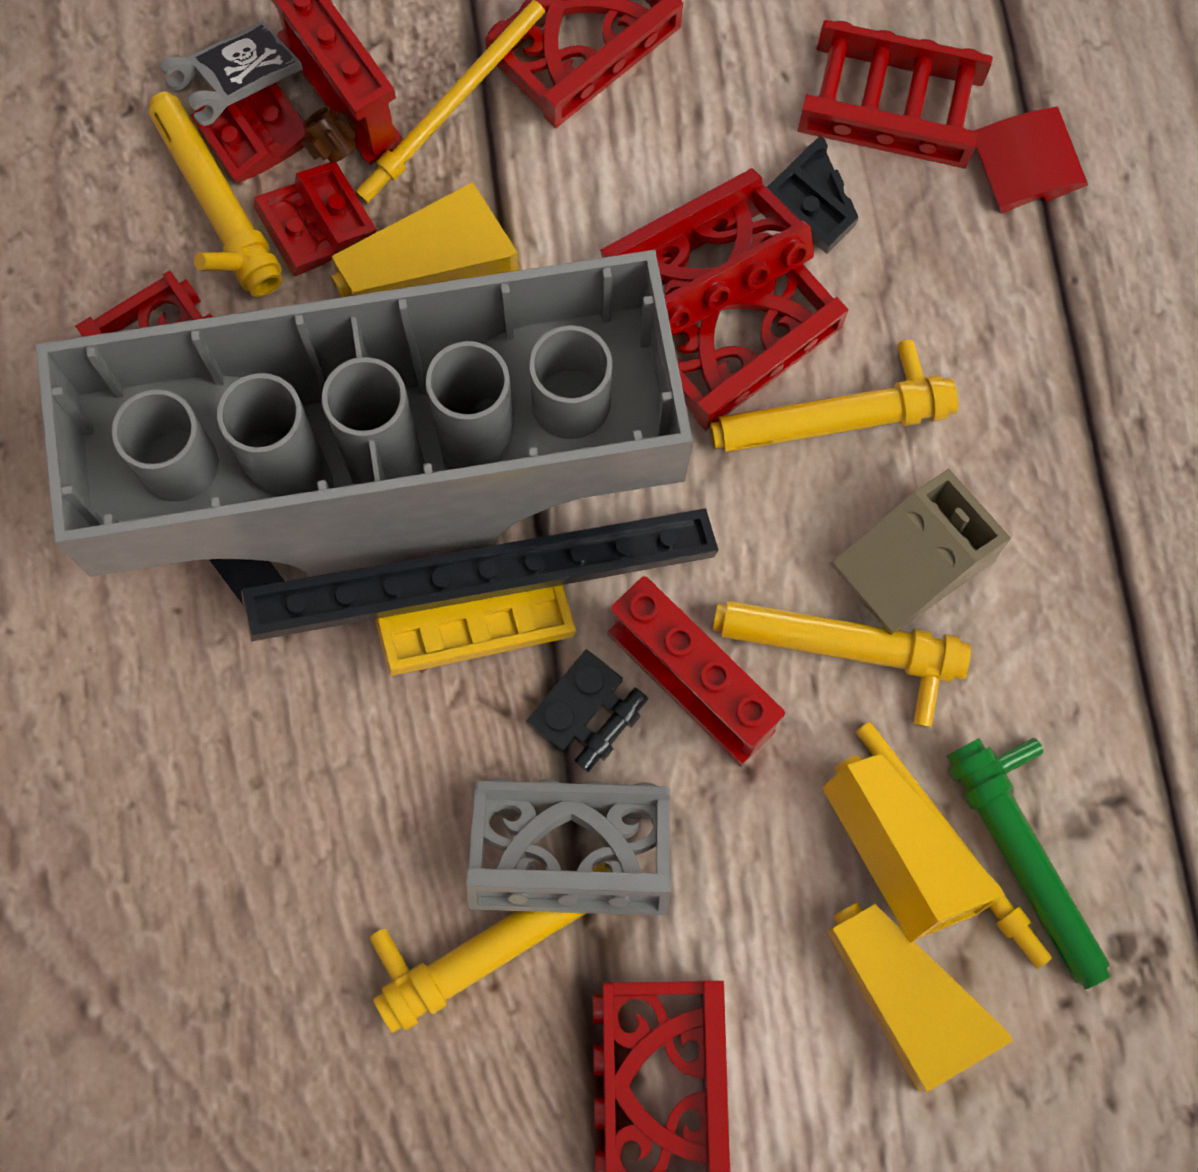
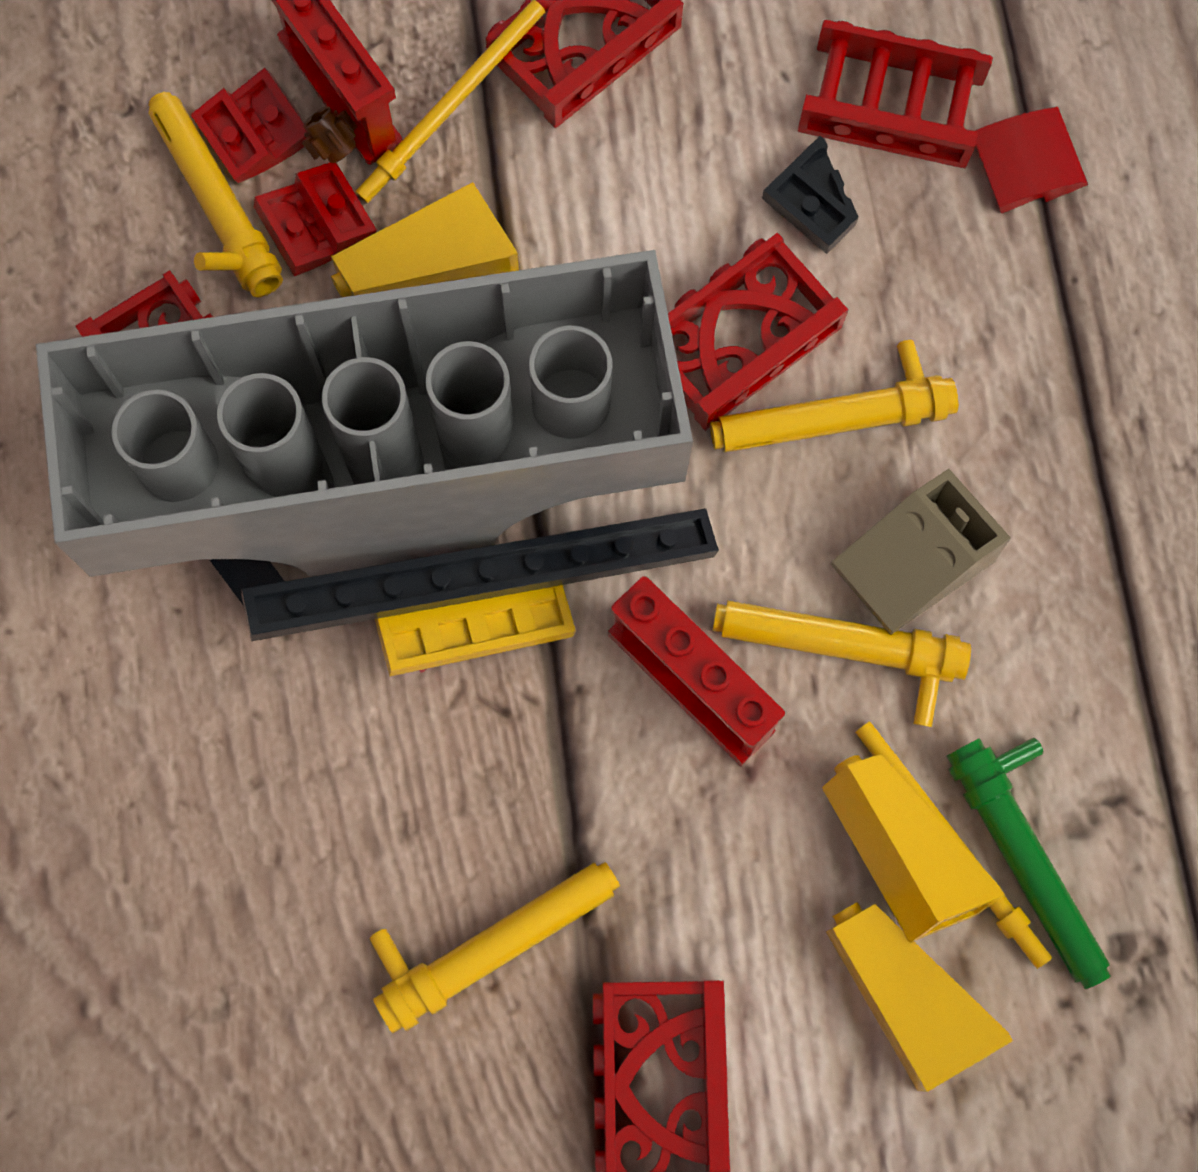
flag [160,21,303,126] -> none
light grey fence [466,778,670,916] -> none
black plate [526,649,648,772] -> none
red fence [600,168,814,336] -> none

